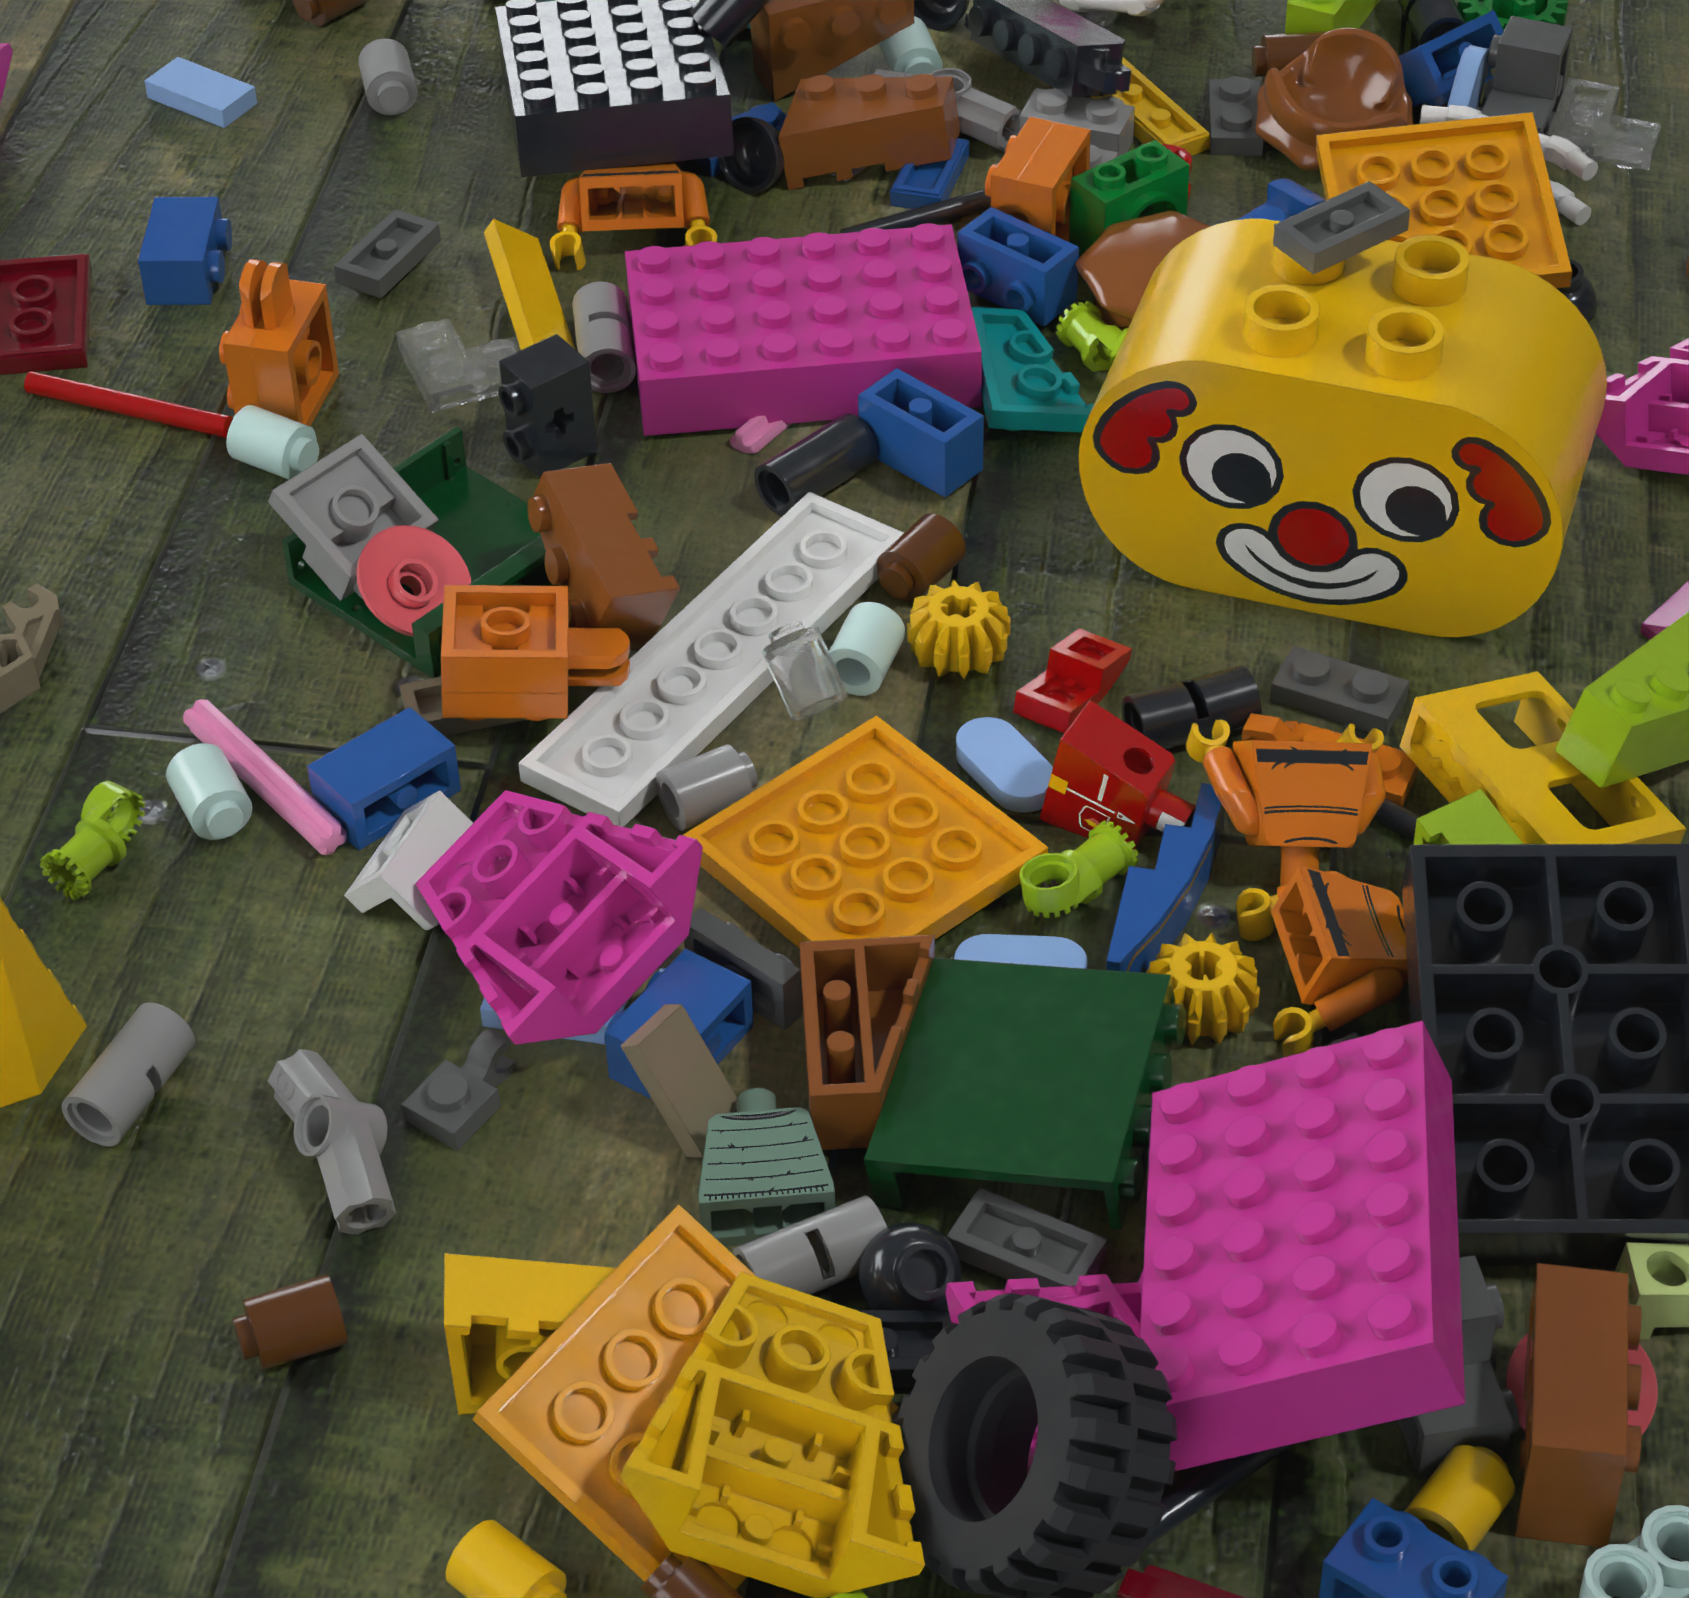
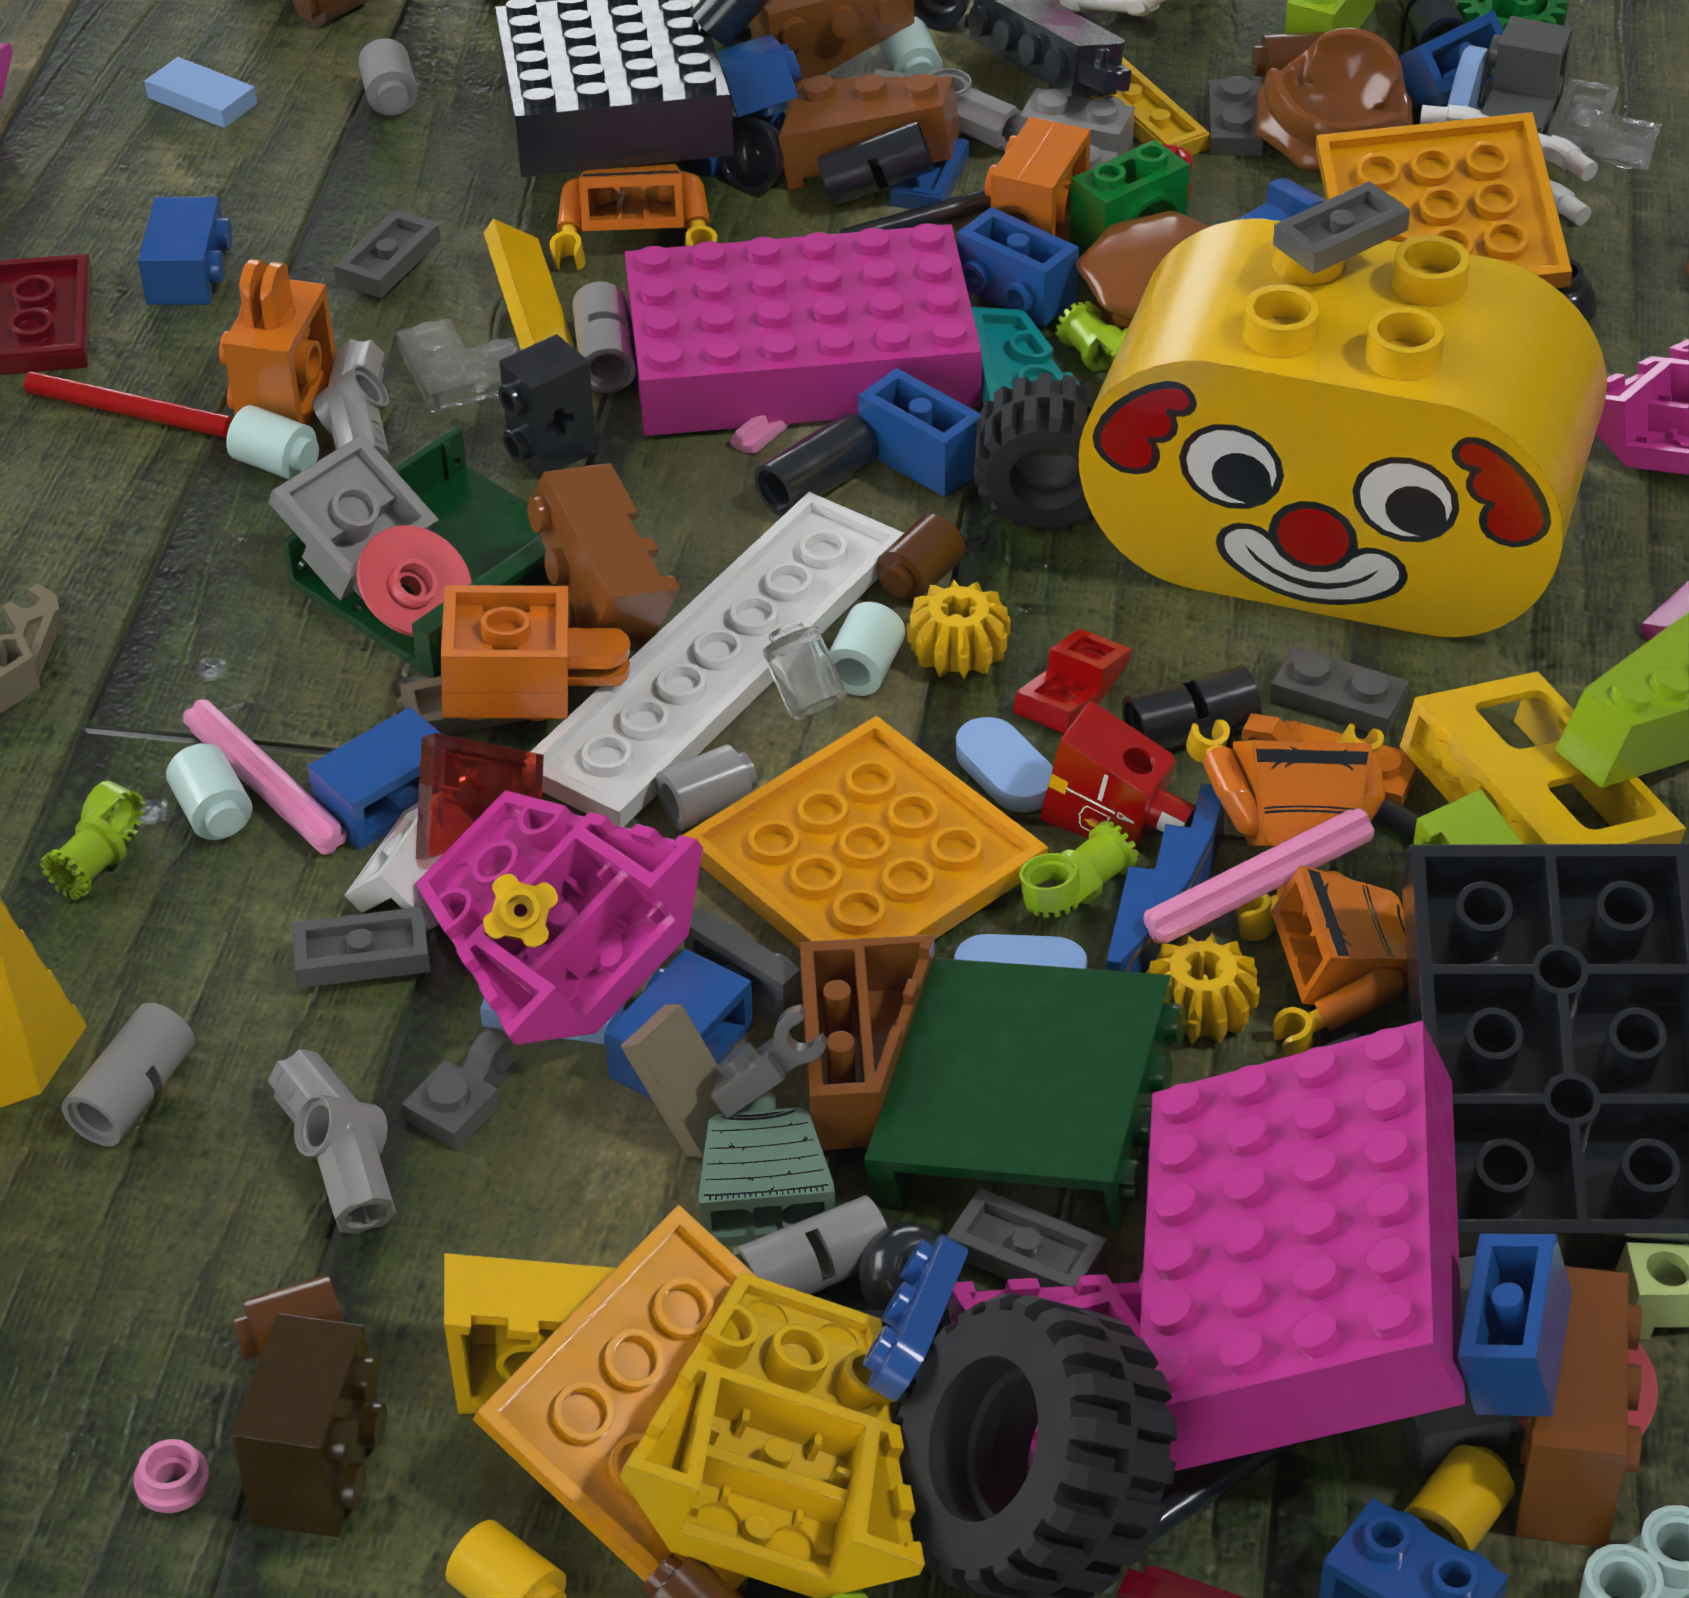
none -> bright pink plate [134,1439,211,1513]
none -> dark brown brick [231,1313,387,1538]
none -> dark grey plate [292,907,431,988]
none -> light grey piece [313,339,389,462]
none -> clear red wing [415,733,544,860]
none -> yellow plate [483,874,558,948]
none -> dark grey plate [711,1004,828,1119]
none -> blue brick [717,33,802,117]
none -> black pin [817,120,935,207]
none -> blue plate [862,1234,968,1402]
none -> black tyre [974,373,1098,532]
none -> bright pink axle [1143,808,1374,944]
none -> blue brick [1457,1234,1572,1417]

